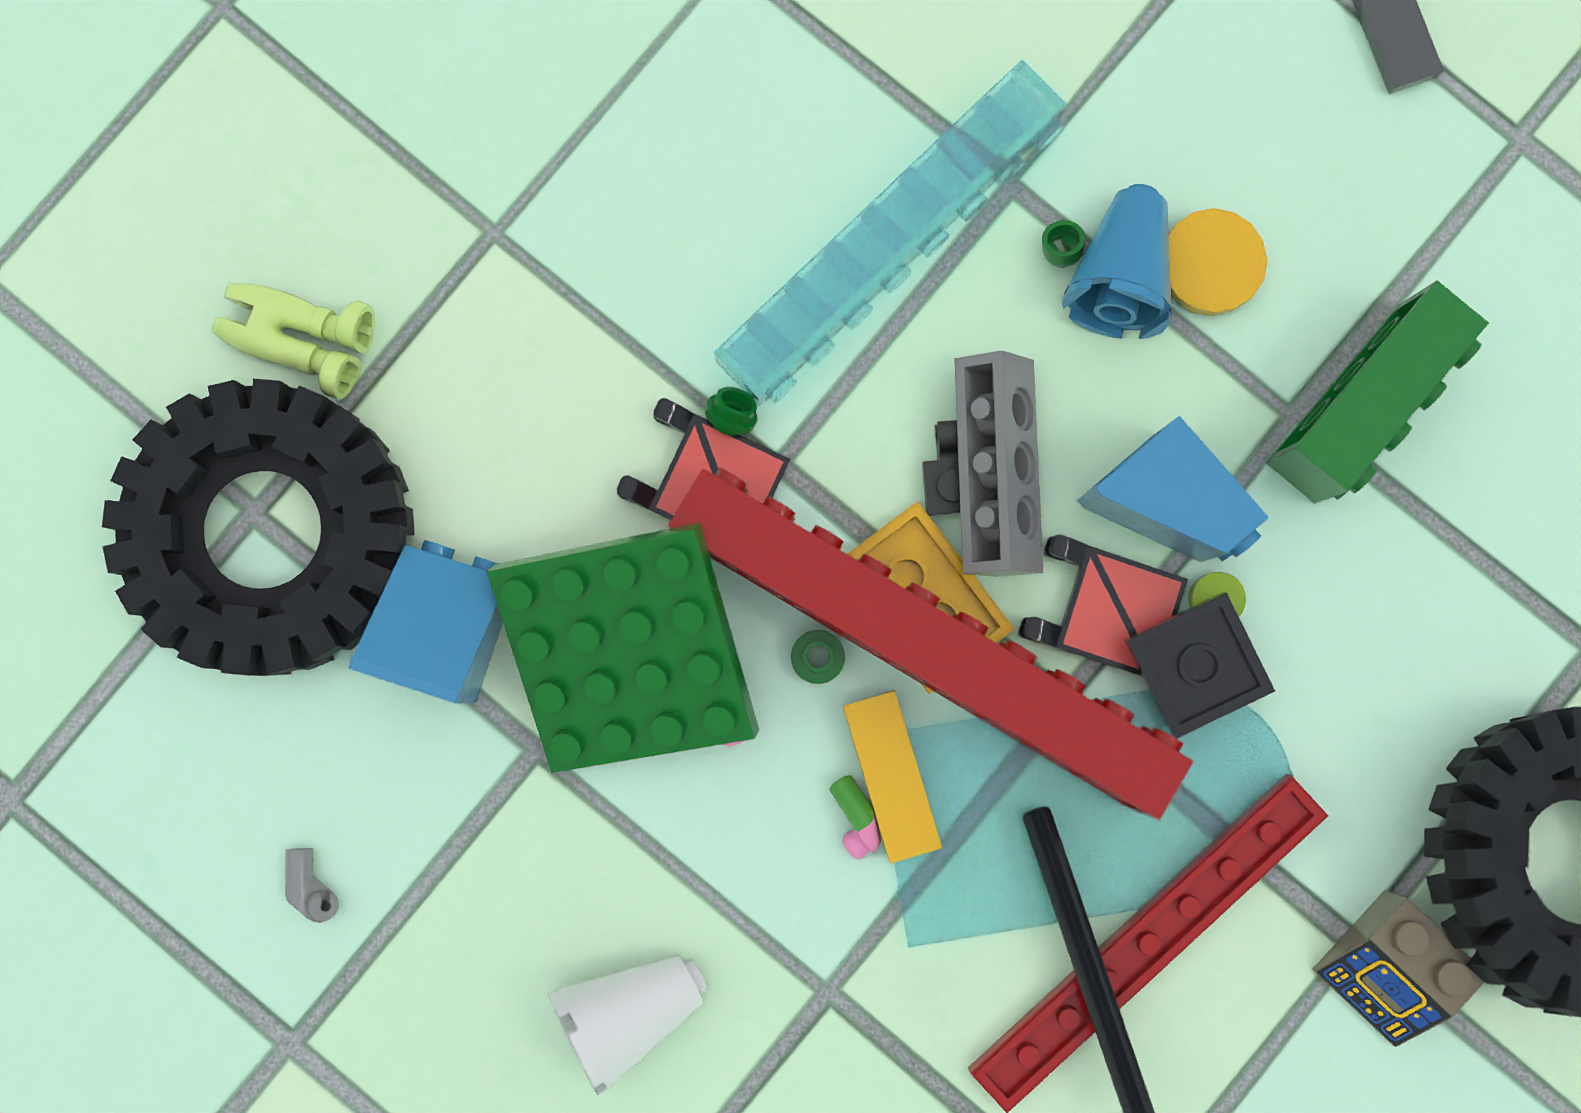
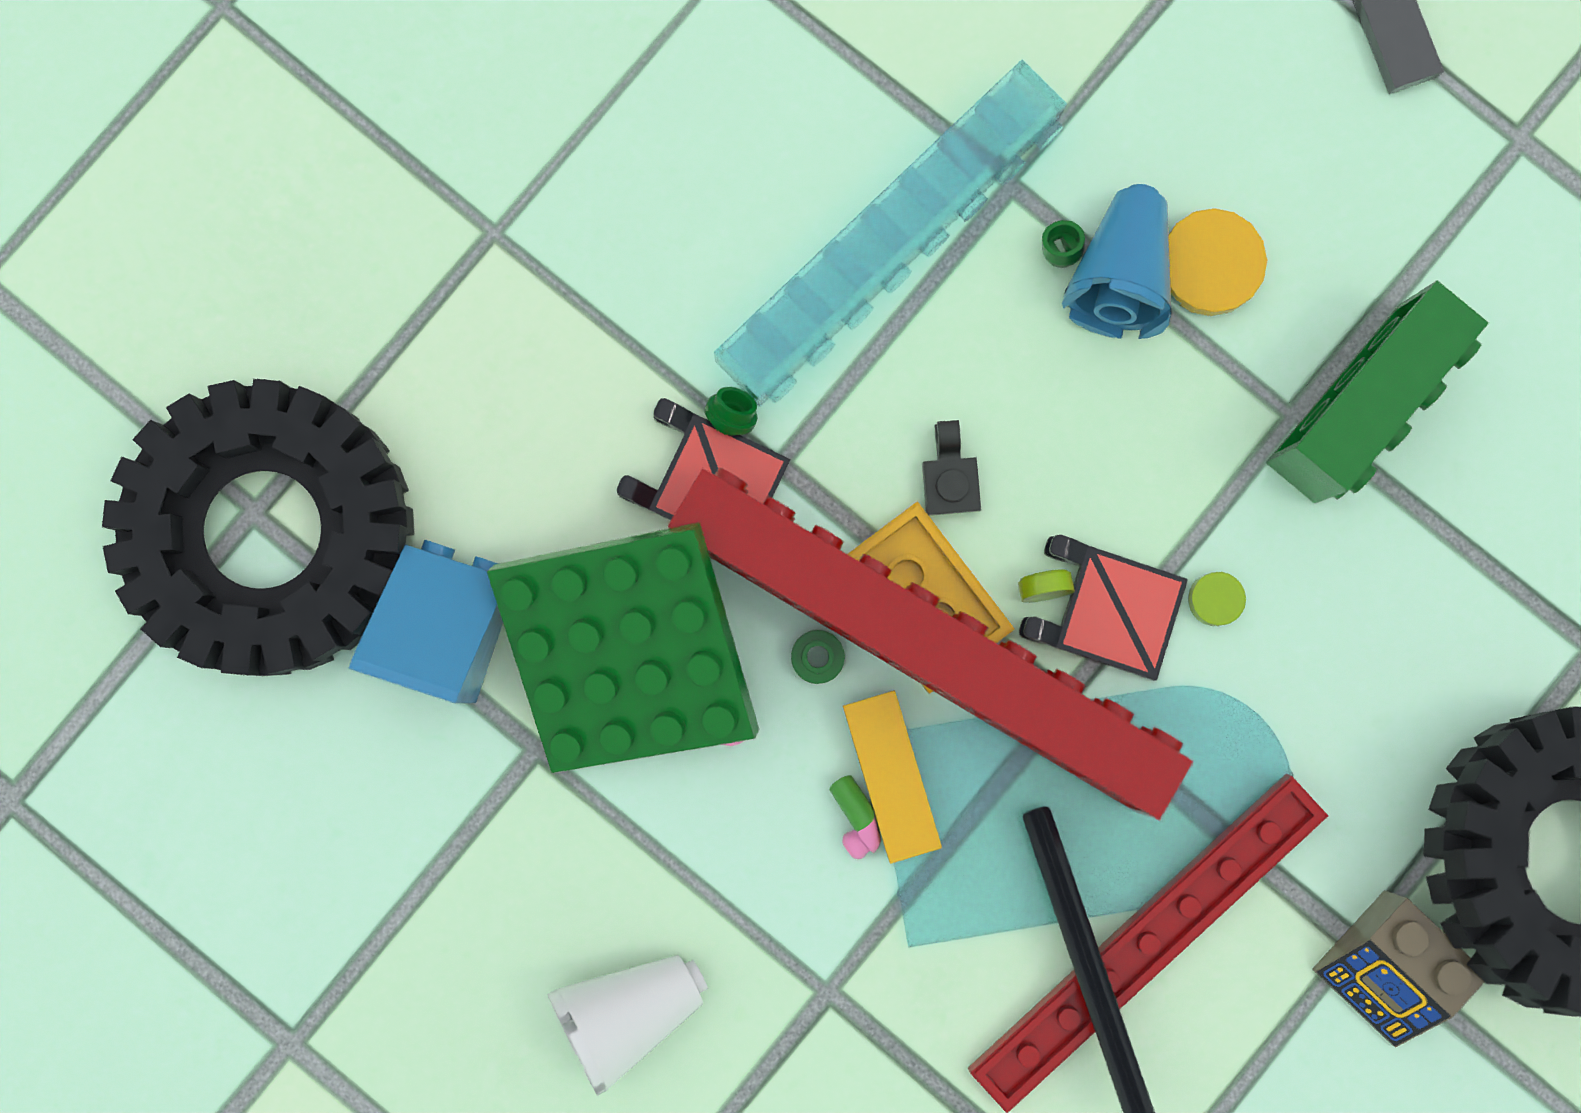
yellowish green piece [211,283,375,399] -> none
light grey arm [285,848,339,923] -> none
light grey brick [954,350,1043,577] -> none
dark azure slope [1077,416,1269,562] -> none
black plate [1125,592,1275,739] -> none
none -> lime tile [1018,569,1075,603]

